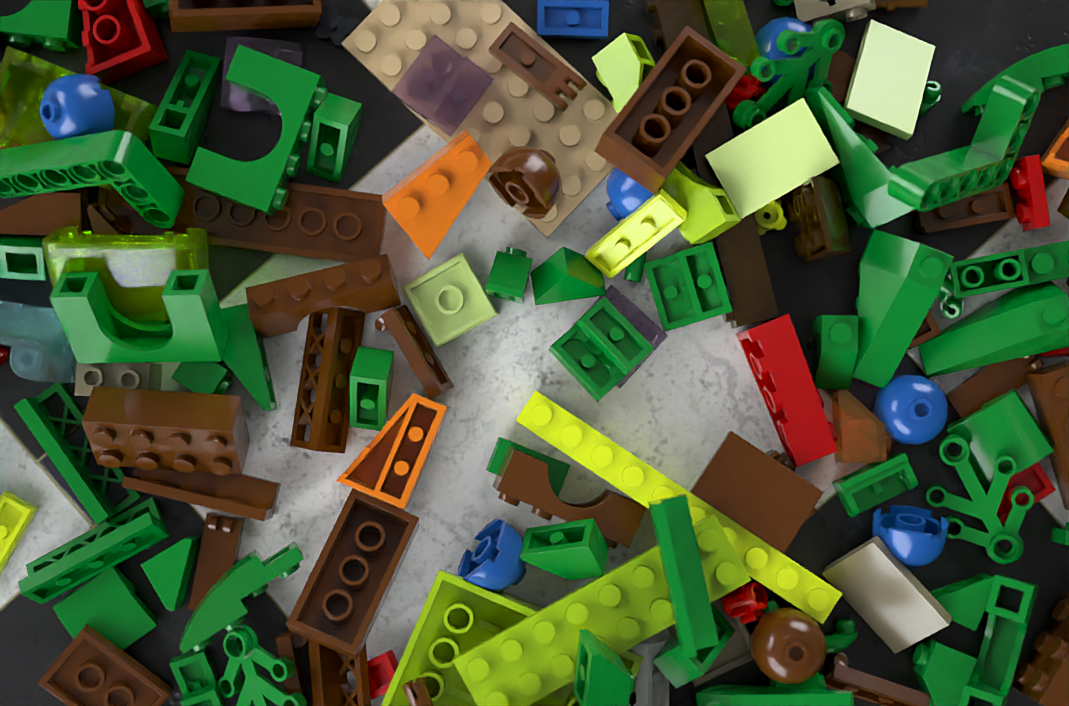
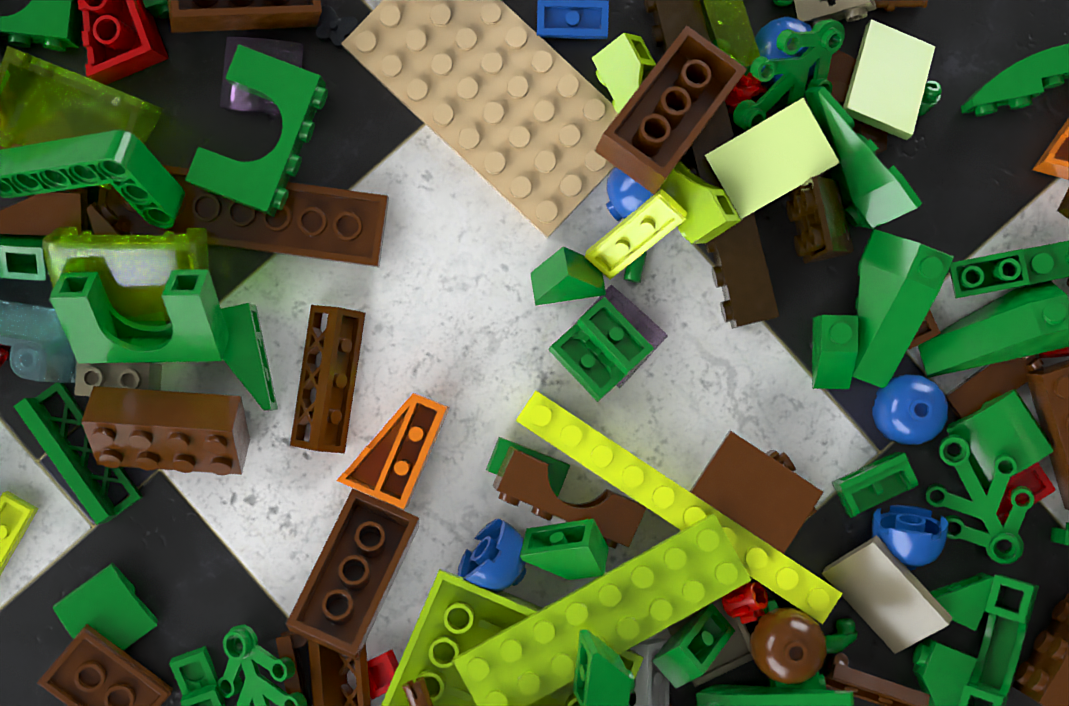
green fence [18,497,170,605] -> none
blue cylinder [40,74,114,140] -> none
reddish brown fence [121,468,281,521] -> none
green slope [141,535,201,611] -> none
green slope [148,50,222,165] -> none
green brick [171,361,234,395] -> none
green slope [179,541,304,654] -> none
reddish brown hinge [188,512,245,610] -> none
reddish brown arch [246,254,401,339] -> none
green slope [306,93,363,183] -> none
green slope [350,346,394,431] -> none
reddish brown hinge [375,304,454,399] -> none
orange wedge [382,129,492,260] -> none
clear purple slope [390,35,494,137] -> none
yellowish green tile [401,252,498,349] -> none
green slope [486,247,532,304] -> none
reddish brown hinge [488,21,587,112] -> none
reddish brown cylinder [488,146,562,219] -> none
green slope [644,241,733,332] -> none
green fence [648,494,719,658] -> none
red wedge [736,314,838,467] -> none
neon yellow plate [753,198,787,236] -> none
clear orange slope [832,390,891,463] -> none
green beam [887,75,1041,212] -> none
reddish brown hinge [911,183,1015,235] -> none
green arm [939,276,964,319] -> none
red plate [1010,154,1051,232] -> none

